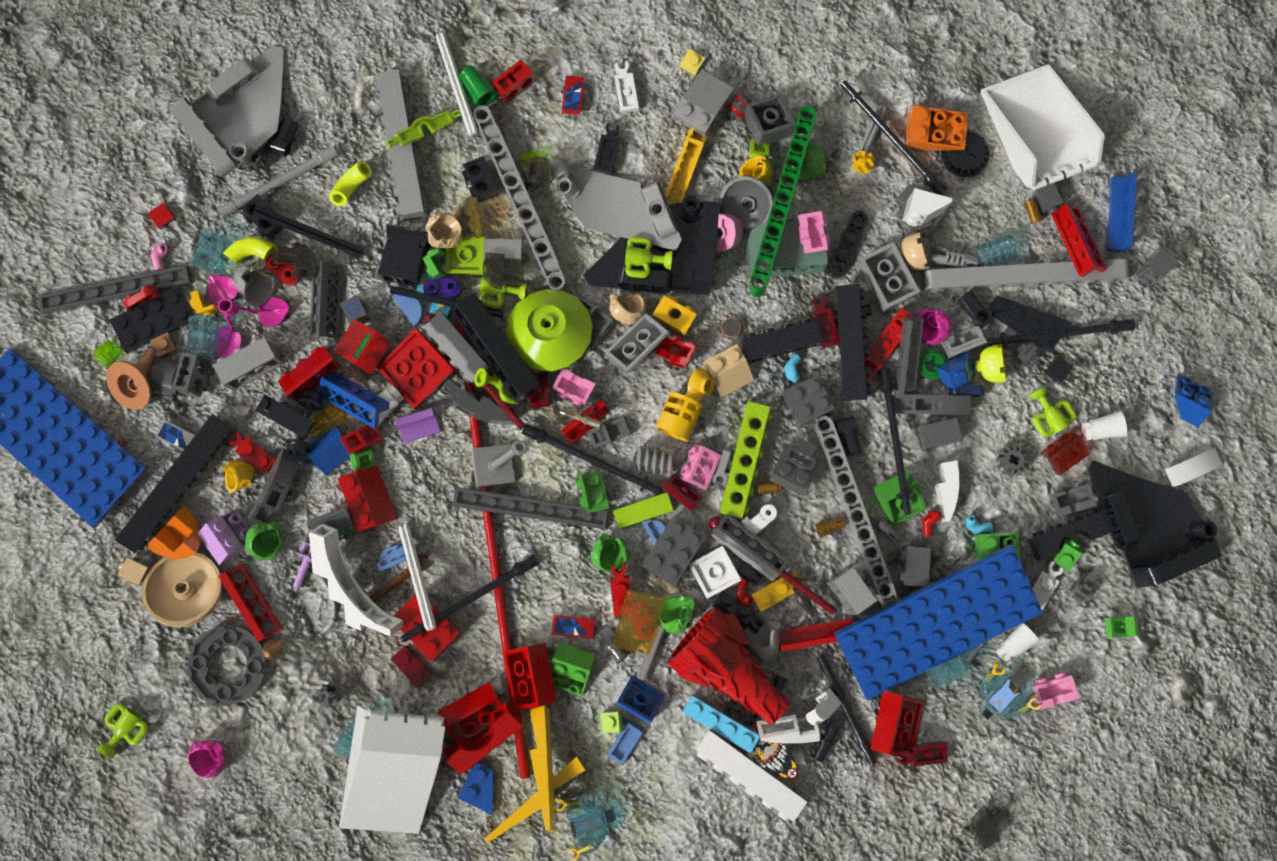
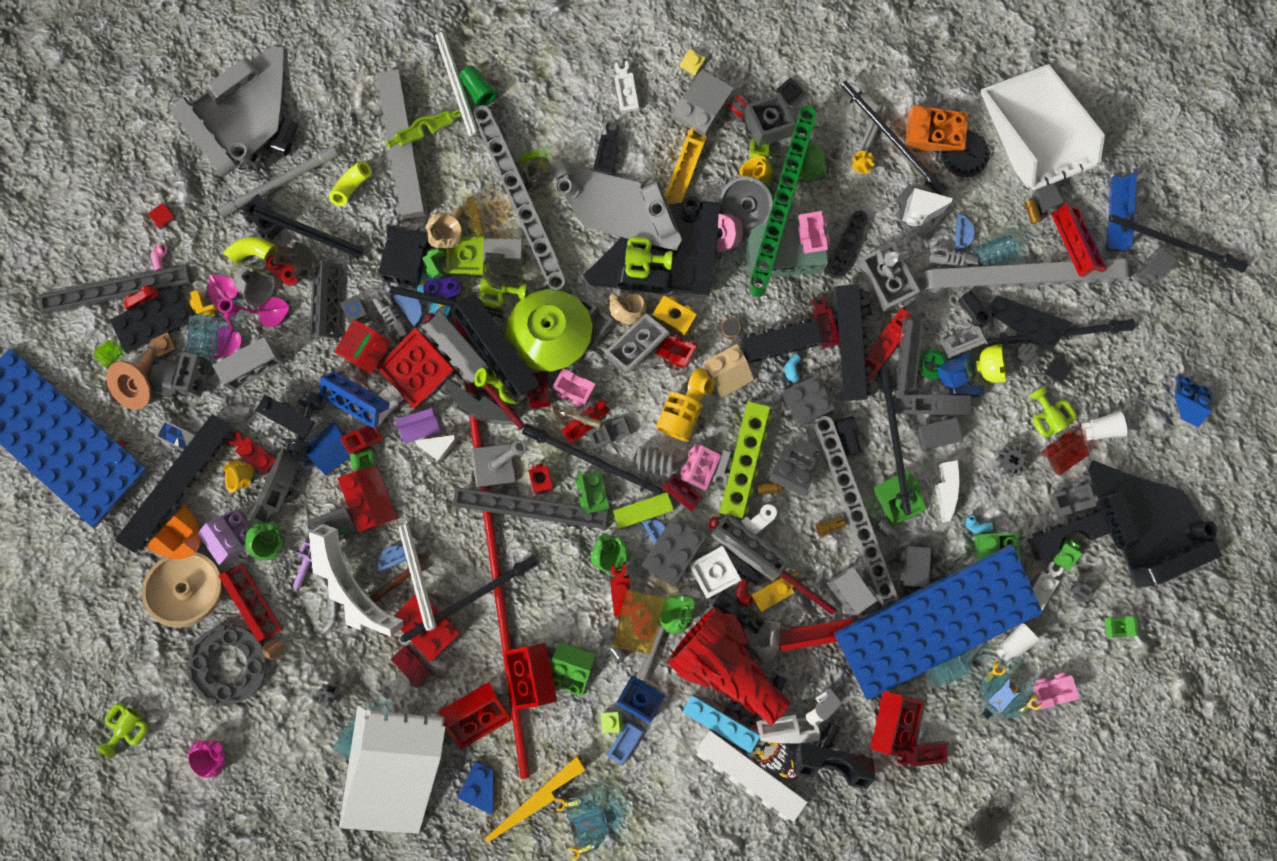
tan brick [118,558,152,586] -> none
clear light blue brick [191,230,231,276] -> none
red slope [278,346,341,402] -> none
clear yellow plate [310,405,348,439] -> none
red arch [443,702,523,775] -> none
black brick [462,156,499,203] -> none
red brick [492,59,535,103] -> none
yellow slope [530,705,556,833] -> none
slope [551,615,595,639] -> none
slope [562,75,584,115] -> none
black bar [817,654,877,765] -> none
tan cylinder [899,232,931,271] -> none
dark pink hair [916,308,952,345] -> none
red arm [922,510,942,536] -> none
white slope [1165,447,1223,487] -> none
none -> light grey hinge [372,292,406,340]
none -> white slope [416,435,457,463]
none -> red brick [528,463,554,494]
none -> black tile [776,77,803,104]
none -> black arch [793,743,876,789]
none -> light grey plant [877,250,910,279]
none -> medium blue tile [954,213,975,251]
none -> black bar [1109,215,1248,273]

